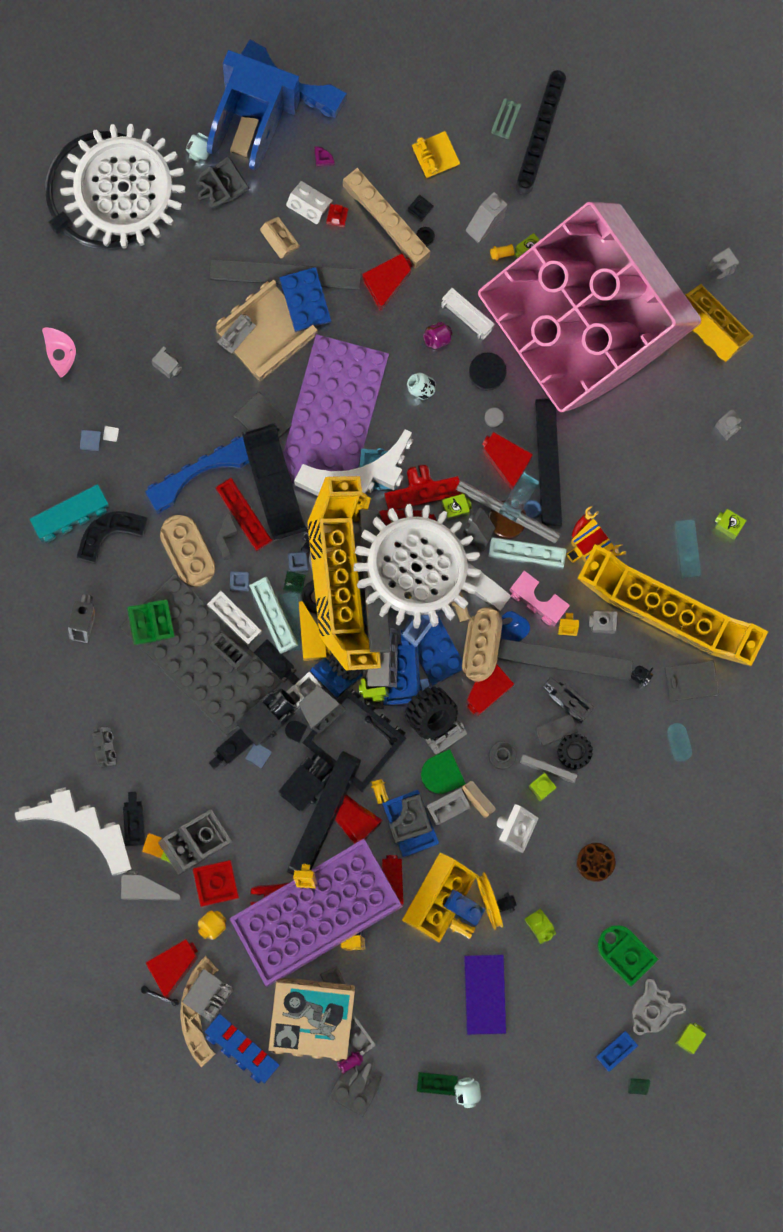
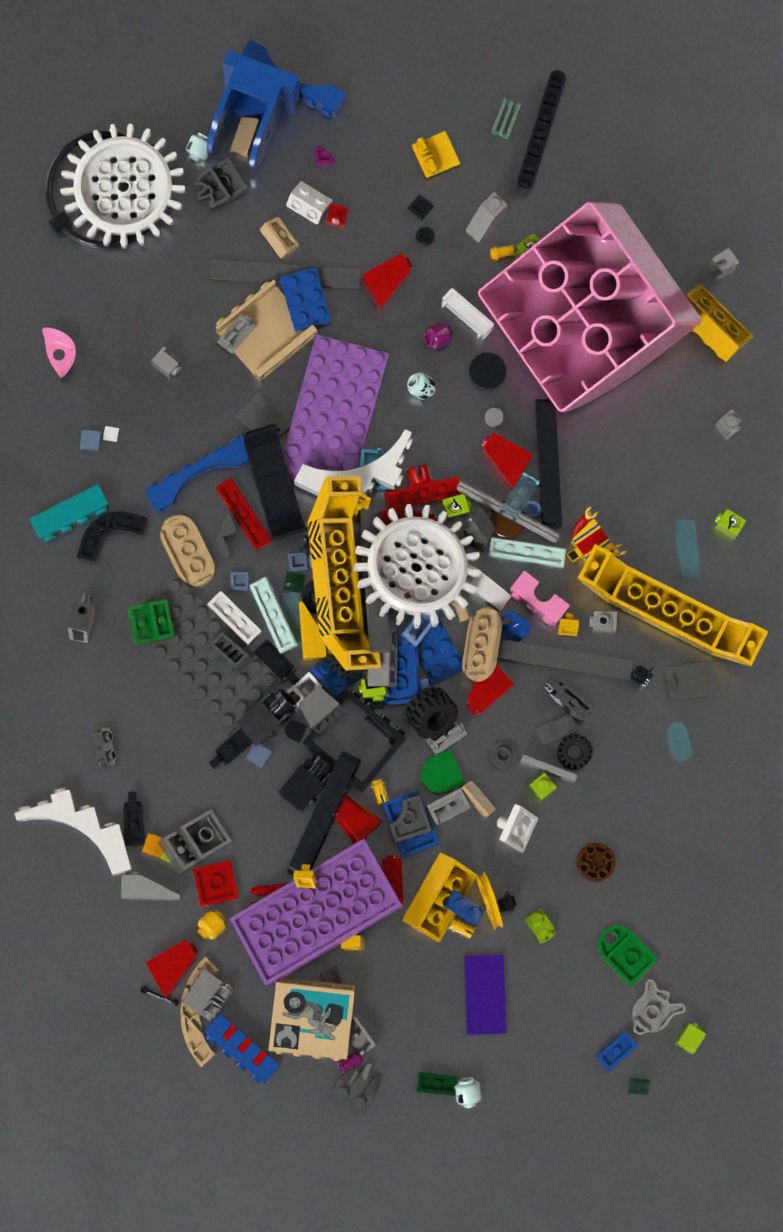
tan arch [343,168,430,269] -> none

